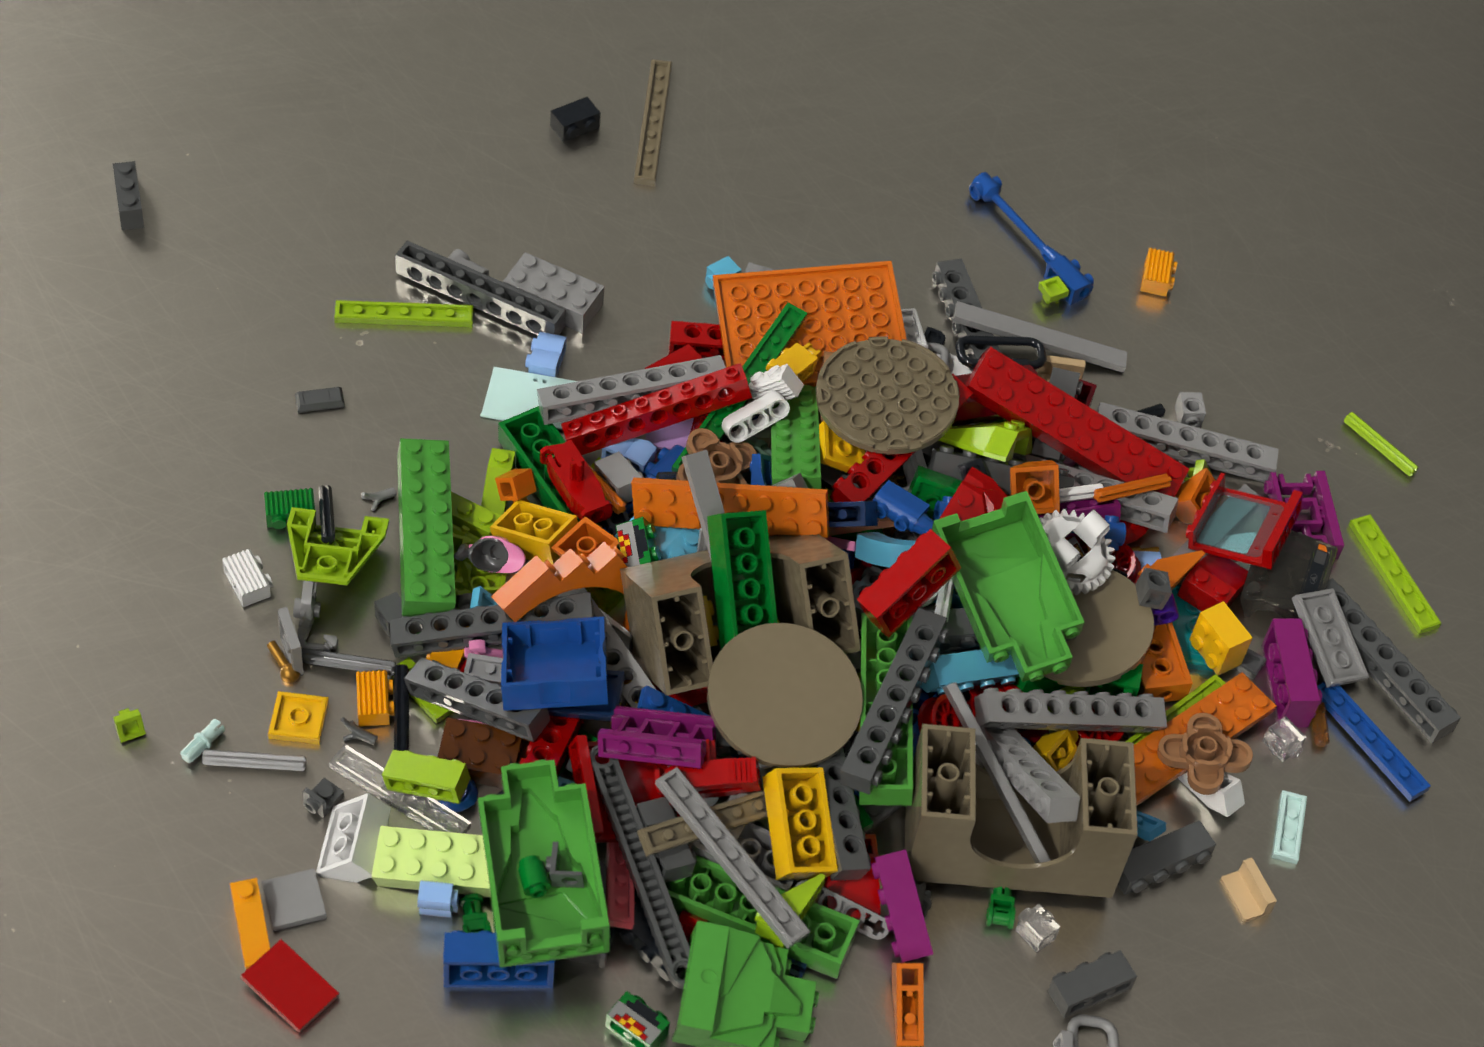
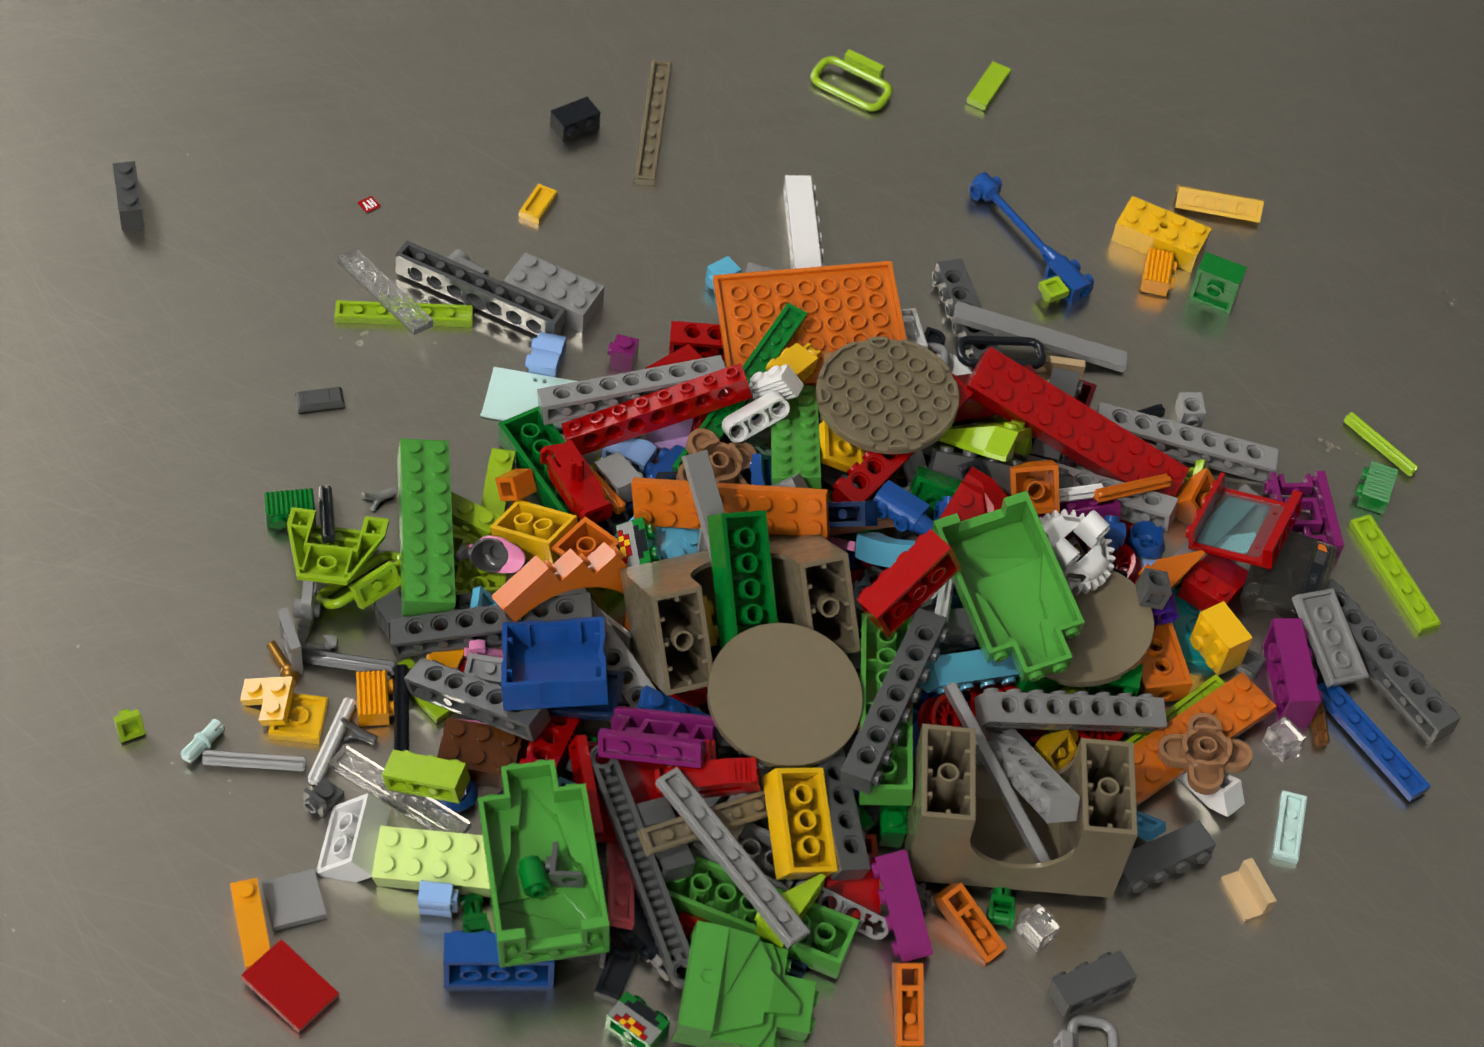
white brick [222,549,273,607] -> none
none -> yellow plate [240,676,296,726]
none -> white axle [308,697,357,785]
none -> lime bar [316,550,401,609]
none -> clear plate [338,248,433,335]
none -> red sticker [357,196,381,213]
none -> yellow tile [519,183,558,224]
none -> black tile [594,946,638,1003]
none -> magenta brick [607,334,639,372]
none -> white brick [783,175,825,269]
none -> lime bar [811,49,893,112]
none -> green brick [878,805,908,848]
none -> orange slope [932,882,1007,963]
none -> lime tile [966,61,1011,111]
none -> yellow brick [1111,196,1212,273]
none -> blue hair [1127,521,1165,558]
none -> yellow fence [1175,185,1264,223]
none -> green container [1188,252,1247,314]
none -> green brick [1355,461,1398,515]

